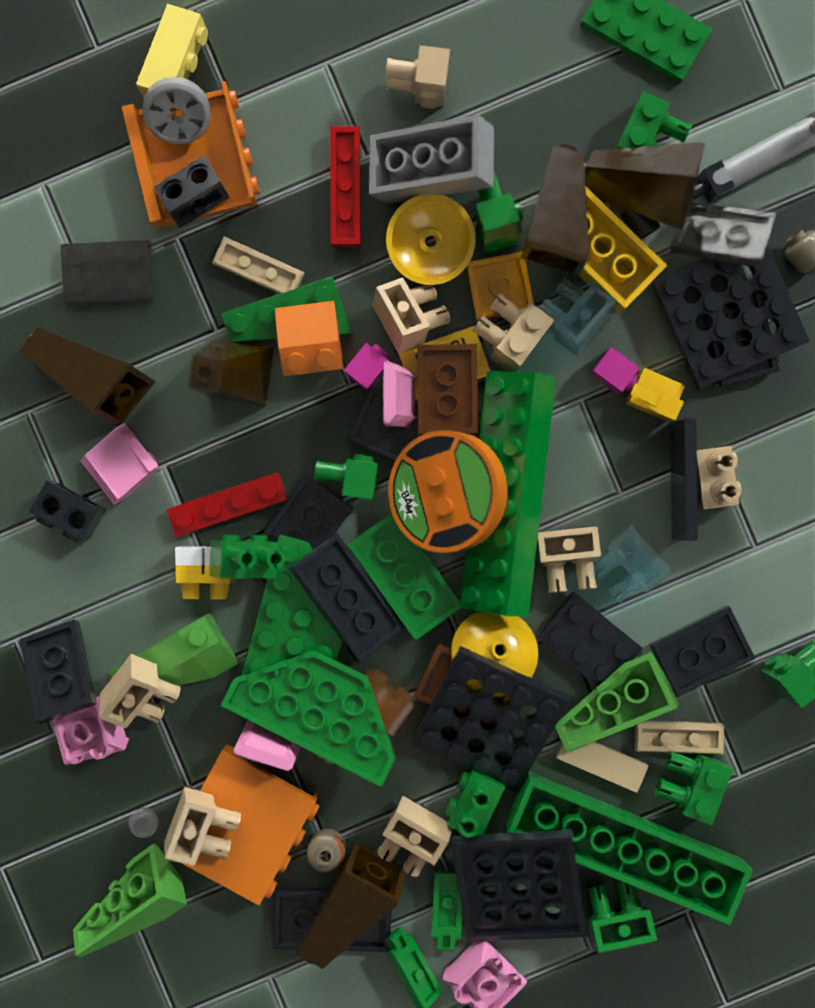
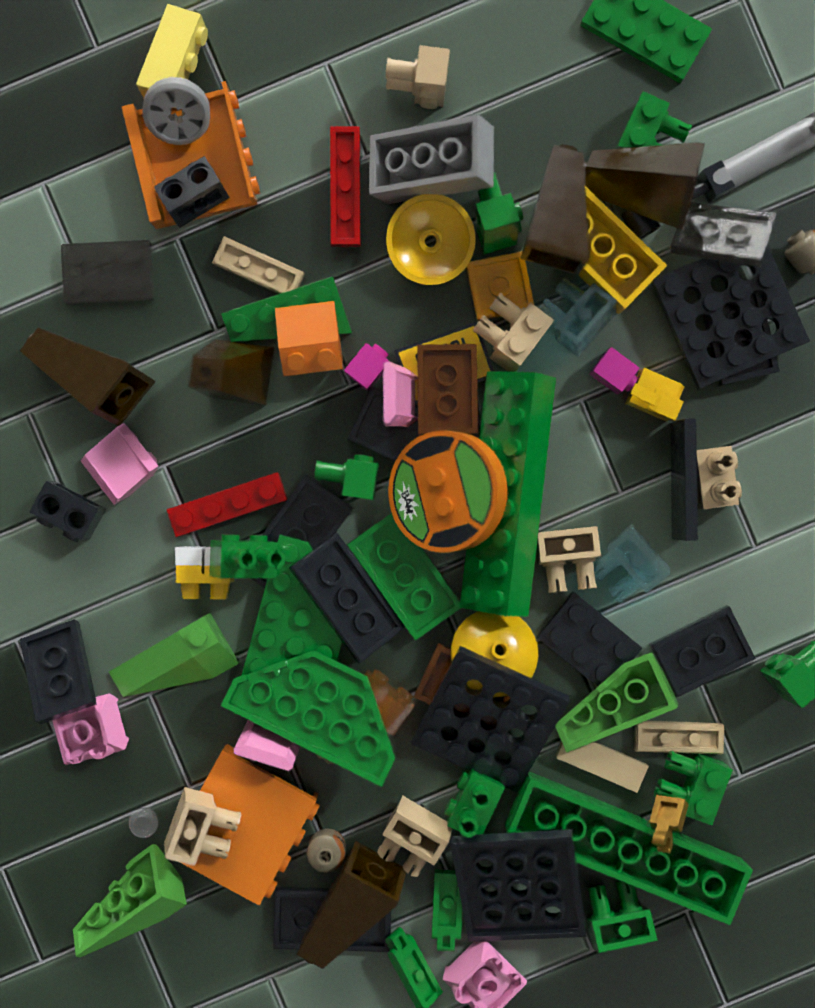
tan brick [99,654,181,728] -> none
tan brick [372,277,451,354] -> none
none -> pearl gold plate [649,795,689,854]

